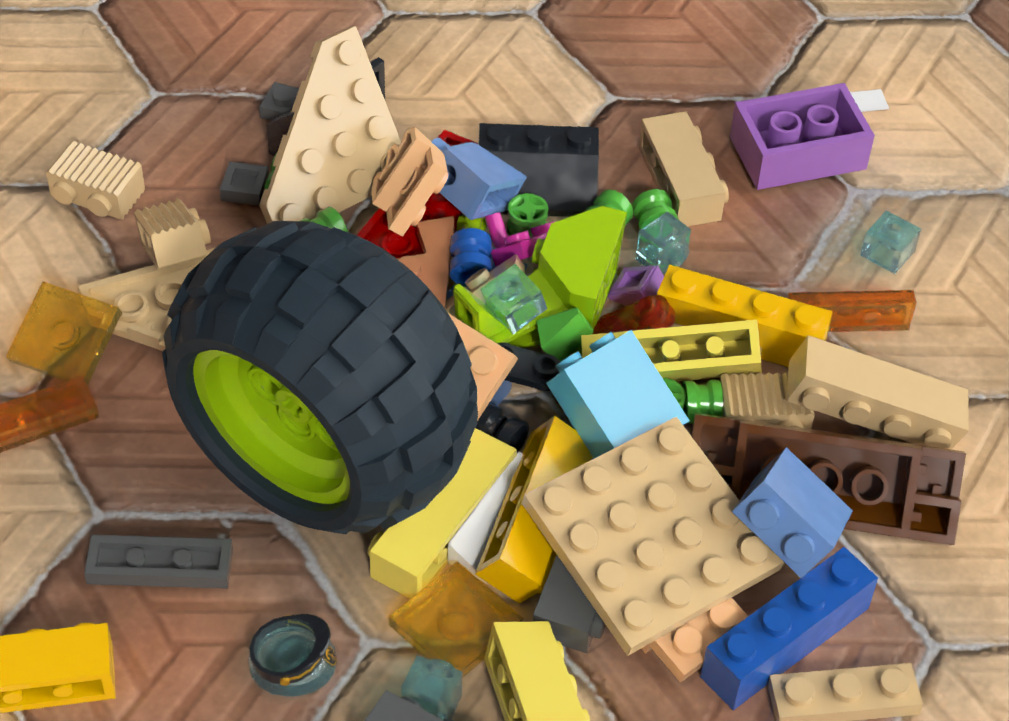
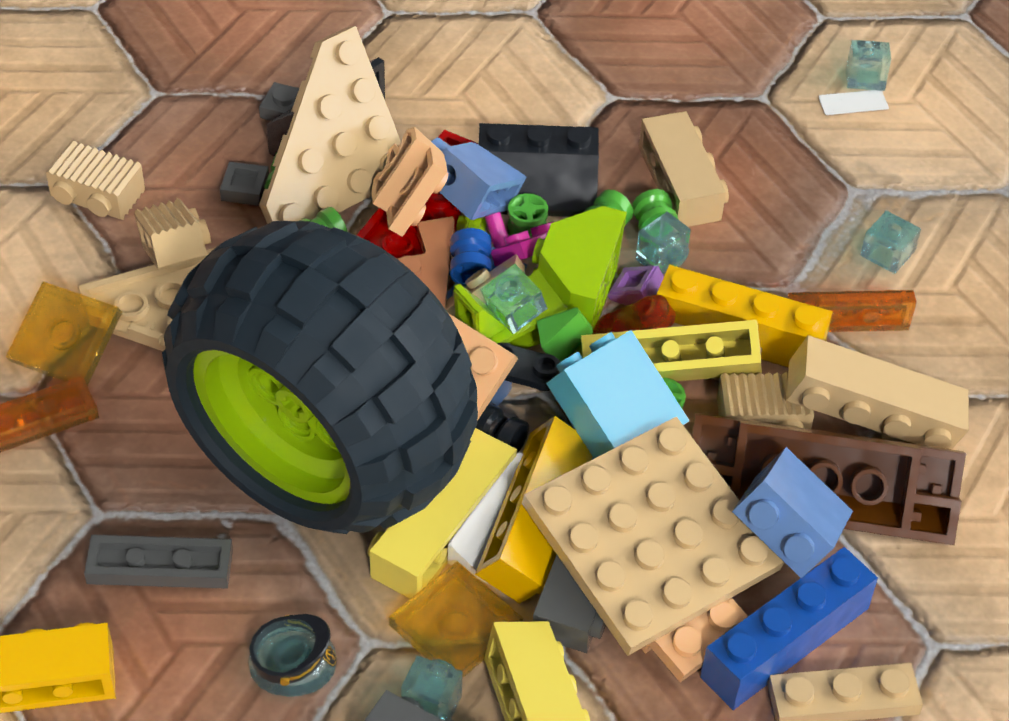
bright green wheel [682,380,723,424] -> none
medium lavender brick [730,83,875,190] -> none
none -> clear light blue plate [846,40,891,91]

